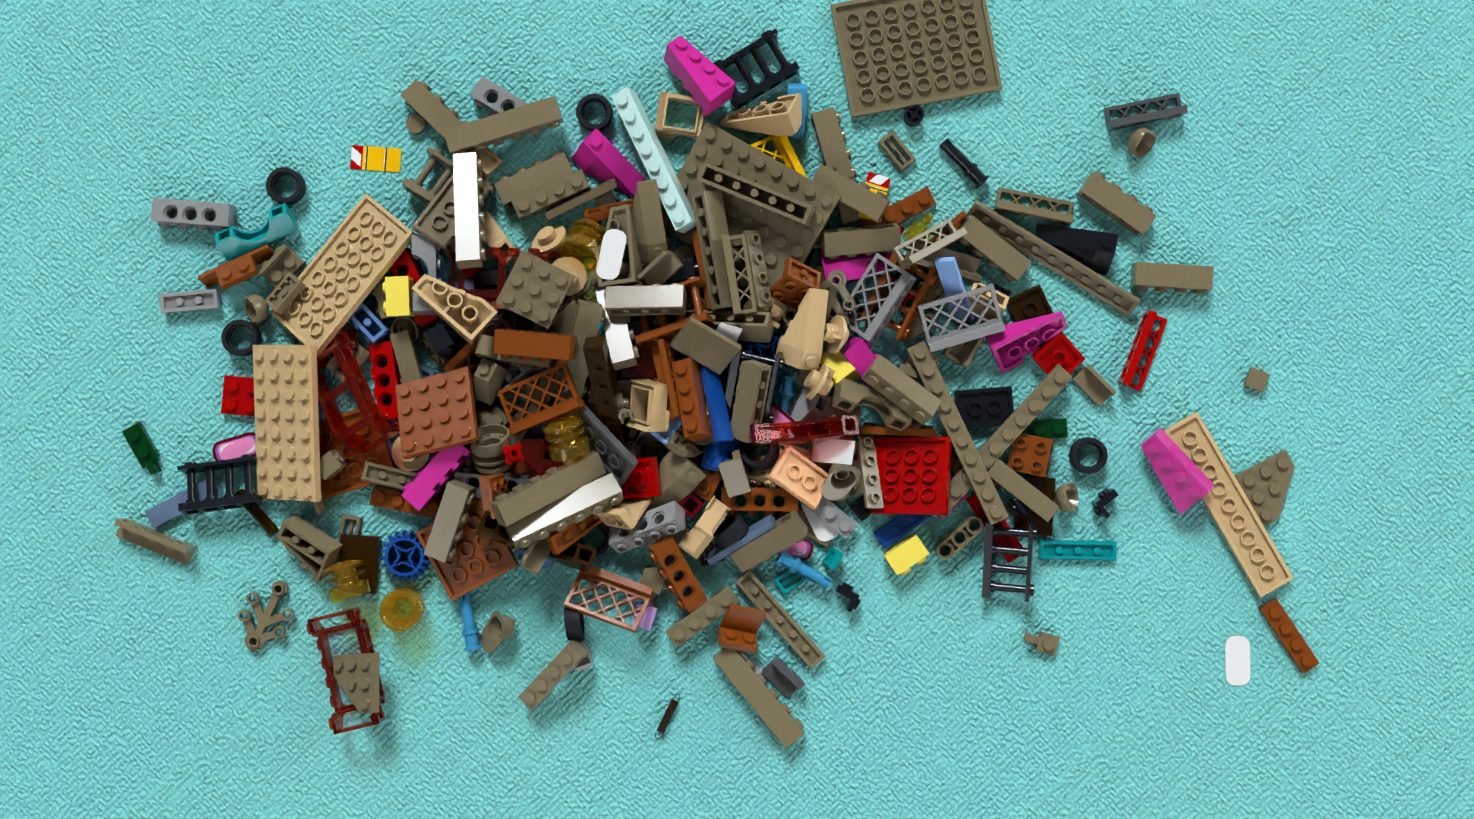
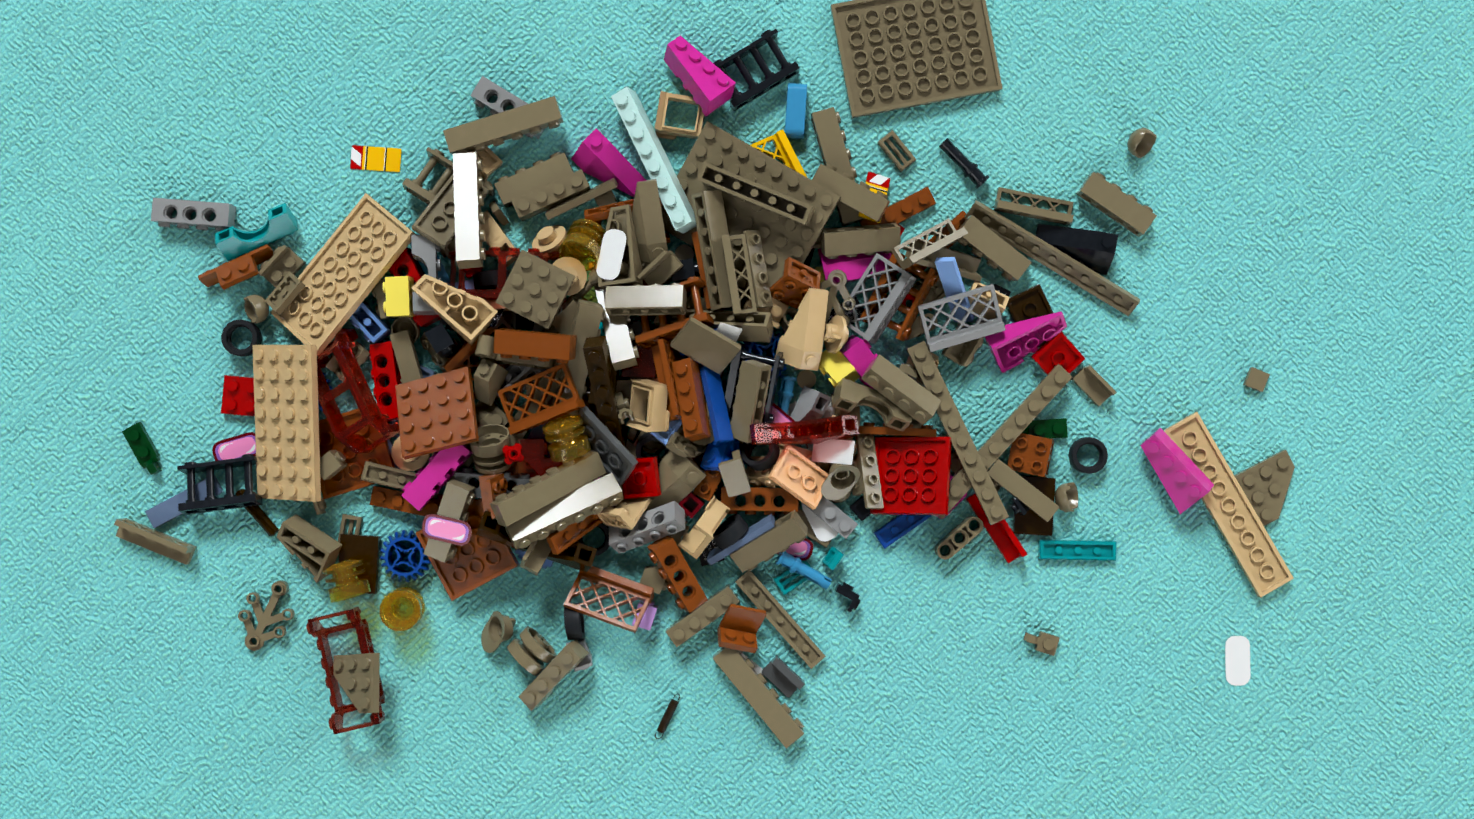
light grey plate [159,289,221,314] -> none
black tyre [266,167,306,205] -> none
dark tan brick [400,79,467,138] -> none
dark tan tile [406,114,426,135] -> none
dark azure pin [459,592,482,651] -> none
black tyre [576,94,613,132] -> none
tan wedge [720,93,802,136] -> none
tan piece [804,364,836,400] -> none
light yellow brick [883,533,929,576] -> none
black wheel [903,105,924,127] -> none
clear yellow plate [903,212,934,240] -> none
black plate [953,386,1014,428] -> none
black fence [982,519,1038,602] -> none
black bracket [1091,488,1119,518] -> none
dark grey fence [1103,93,1188,131] -> none
red fence [1118,310,1168,391] -> none
dark tan brick [1130,262,1214,294] -> none
dark orange plate [1258,598,1319,674] -> none
none -> sticker [422,514,472,546]
none -> dark tan tile [489,201,509,225]
none -> dark tan wheel [507,626,557,676]

